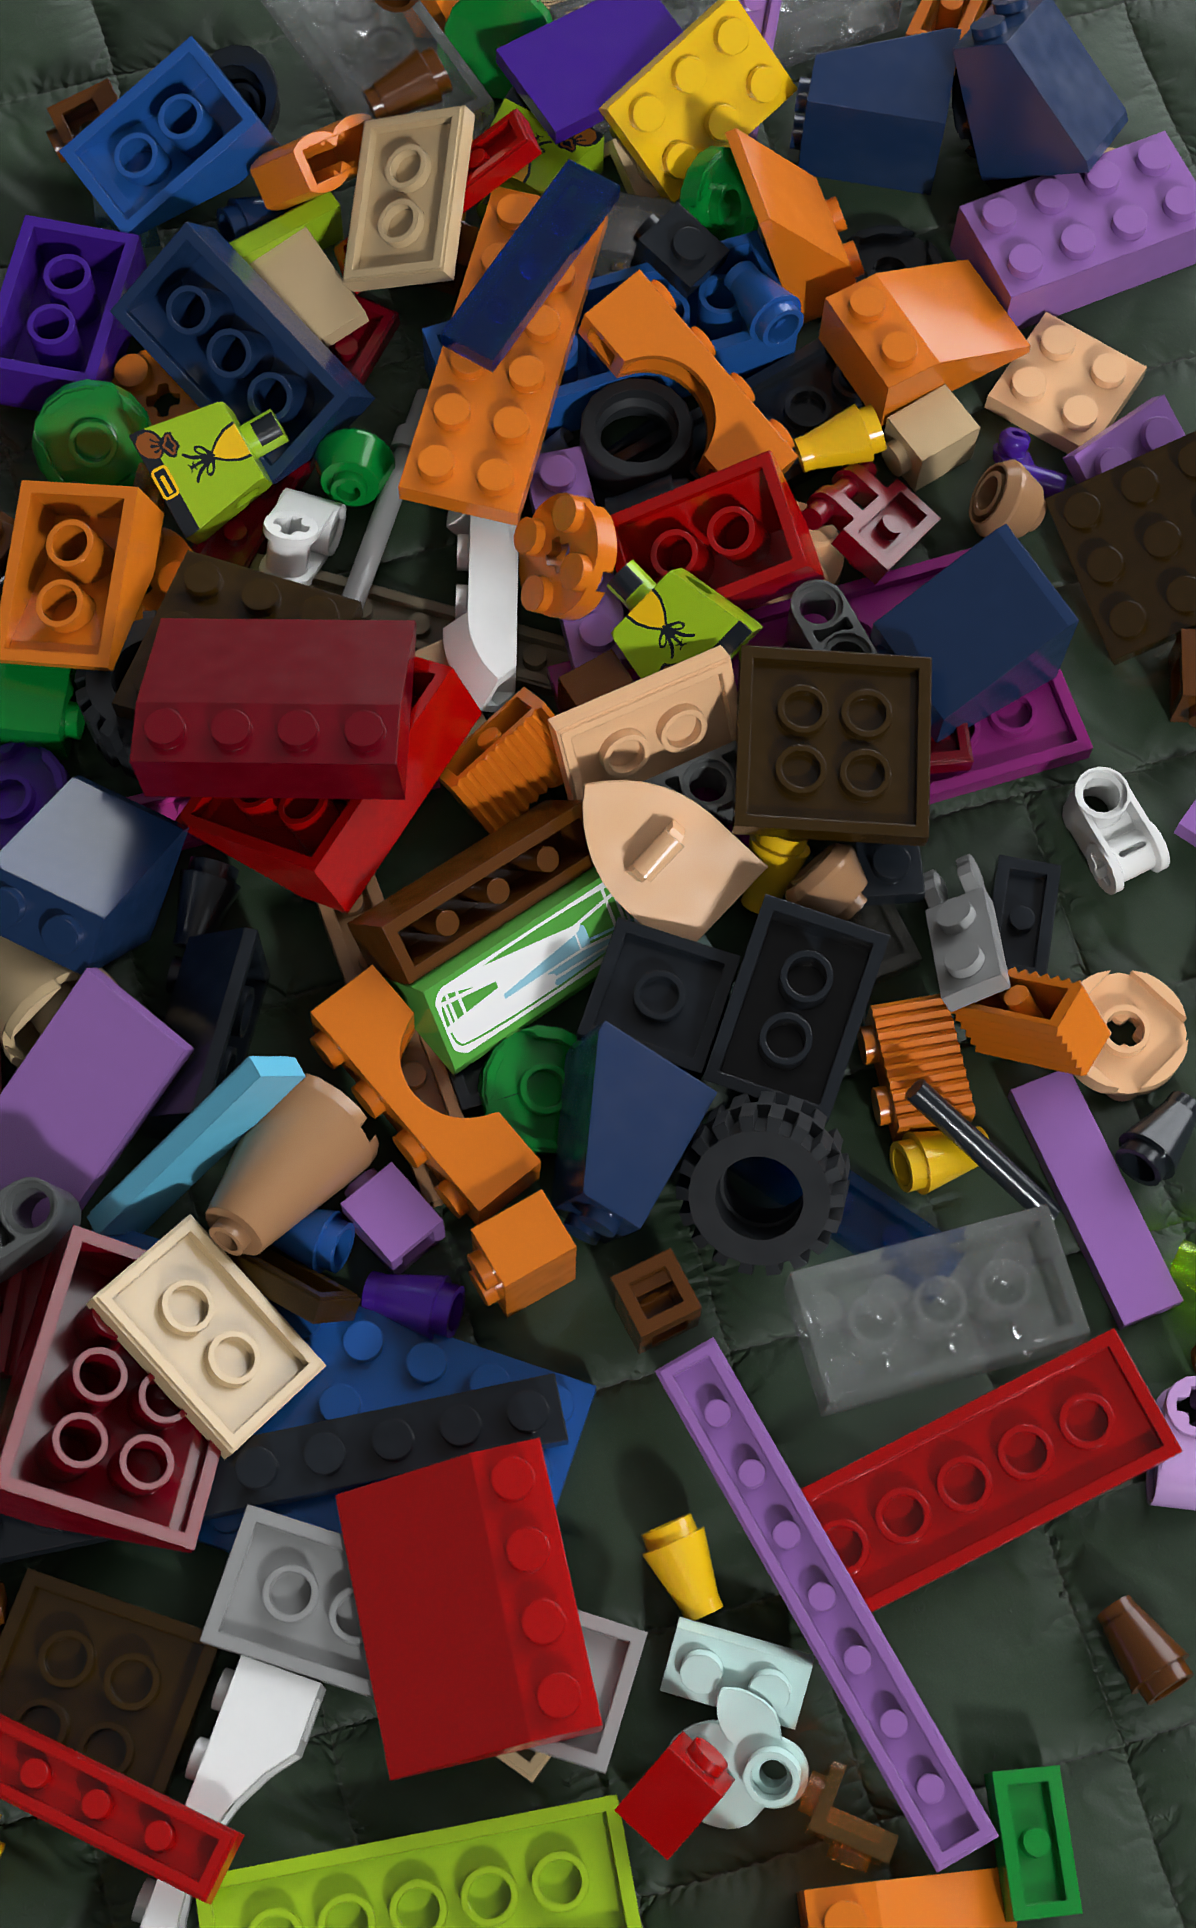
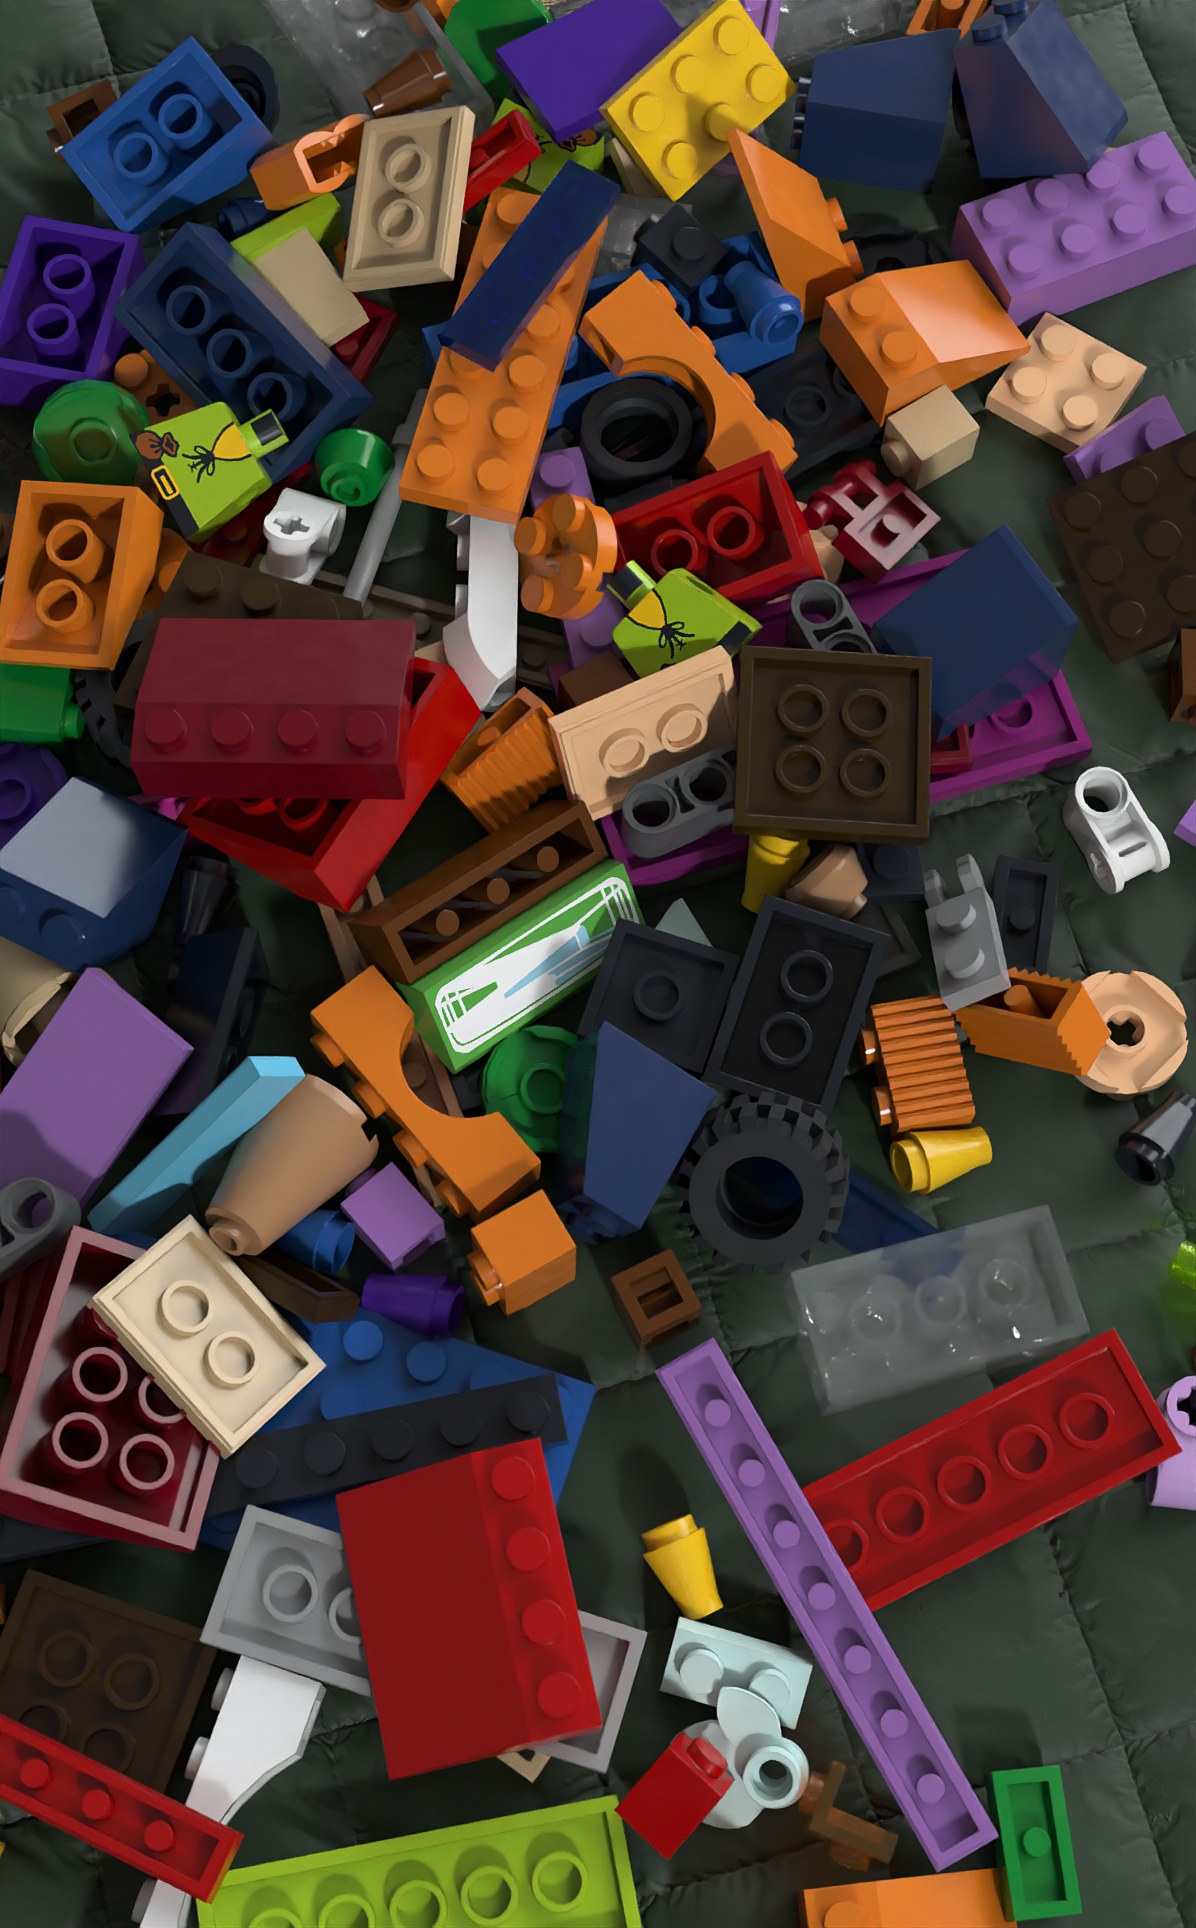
light nougat shield [582,780,768,942] -> none
green tile [680,146,759,241] -> none
yellow cone [793,404,886,473] -> none
black bar [905,1079,1061,1225] -> none
medium nougat cone [969,459,1047,538] -> none
dark purple arm [992,427,1068,499] -> none
medium lavender tile [1007,1071,1184,1330] -> none
reddish brown cone [1096,1595,1194,1706] -> none

